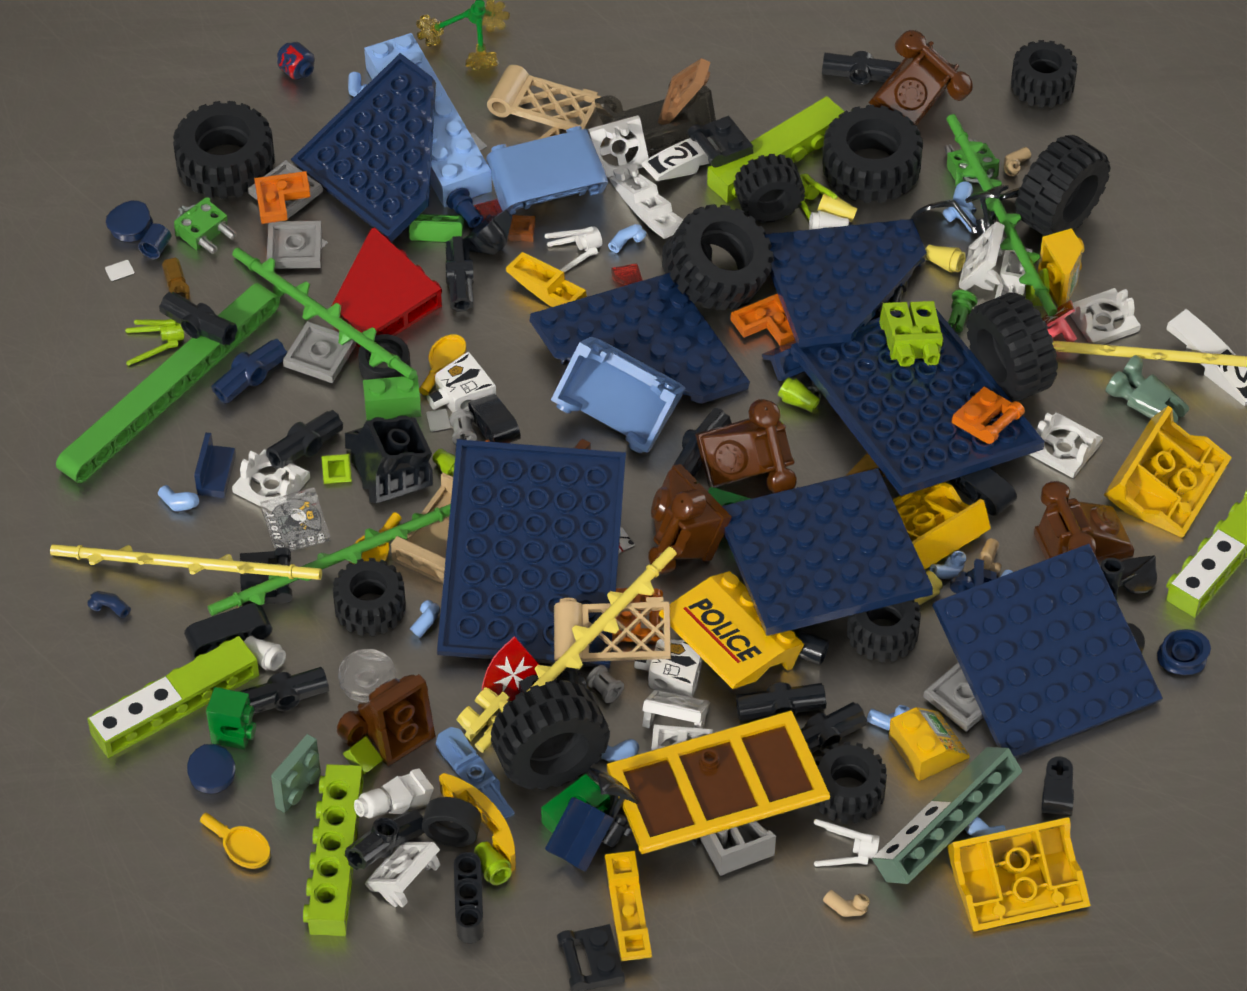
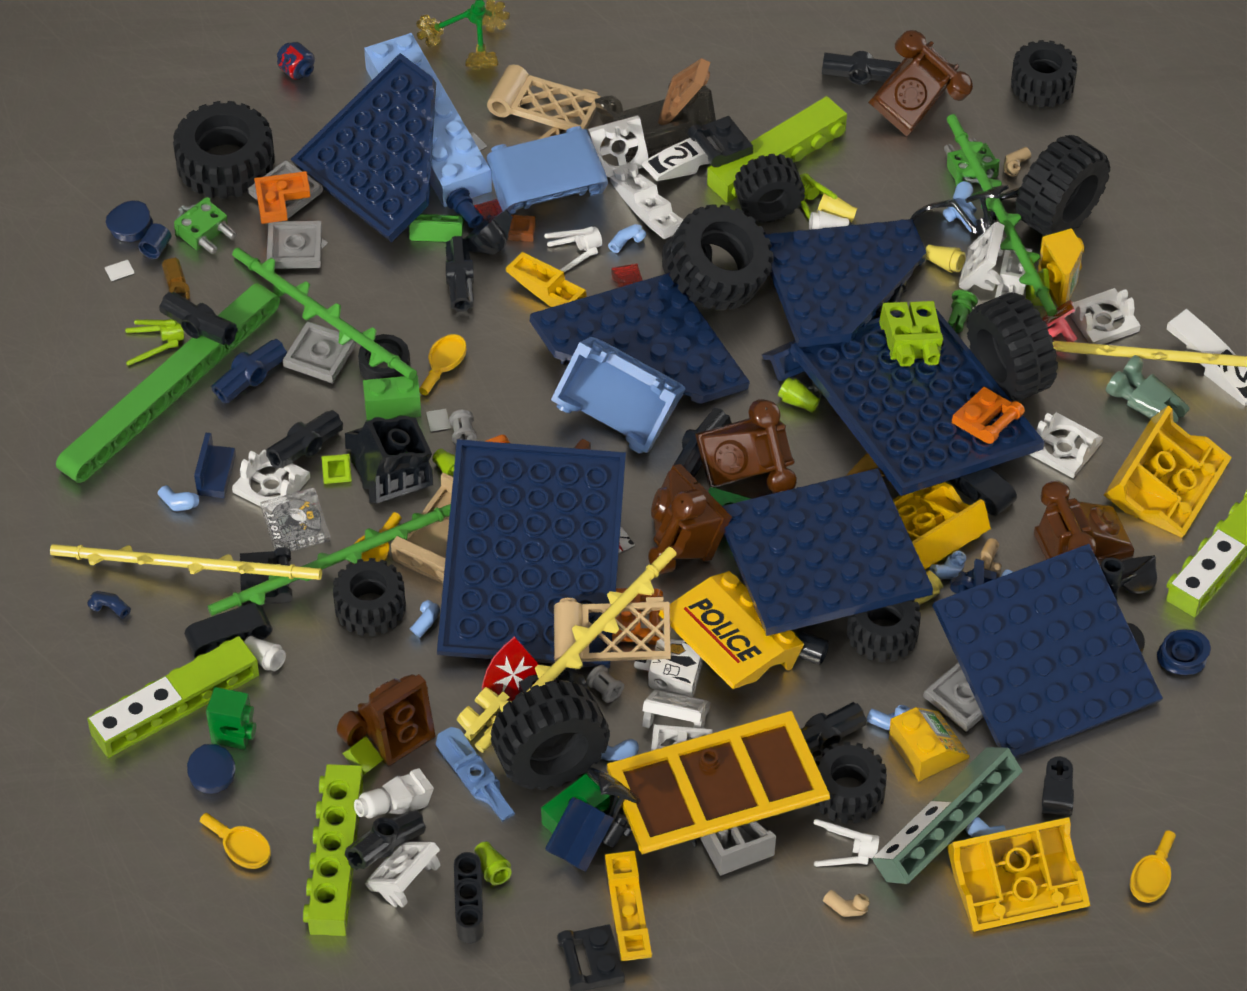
black piece [238,667,329,714] -> none
sand green plate [271,734,321,813] -> none
red slope [331,227,442,348] -> none
clear tile [338,649,396,702] -> none
light blue arm [348,72,367,97] -> none
black tyre [422,797,481,847] -> none
white torso [427,352,496,413] -> none
yellow slope [439,773,516,871] -> none
black beam [468,394,521,443] -> none
orange plate [730,293,795,346] -> none
black piece [736,682,827,721] -> none
black tyre [822,105,923,203] -> none
none -> yellow piece [1130,830,1176,903]

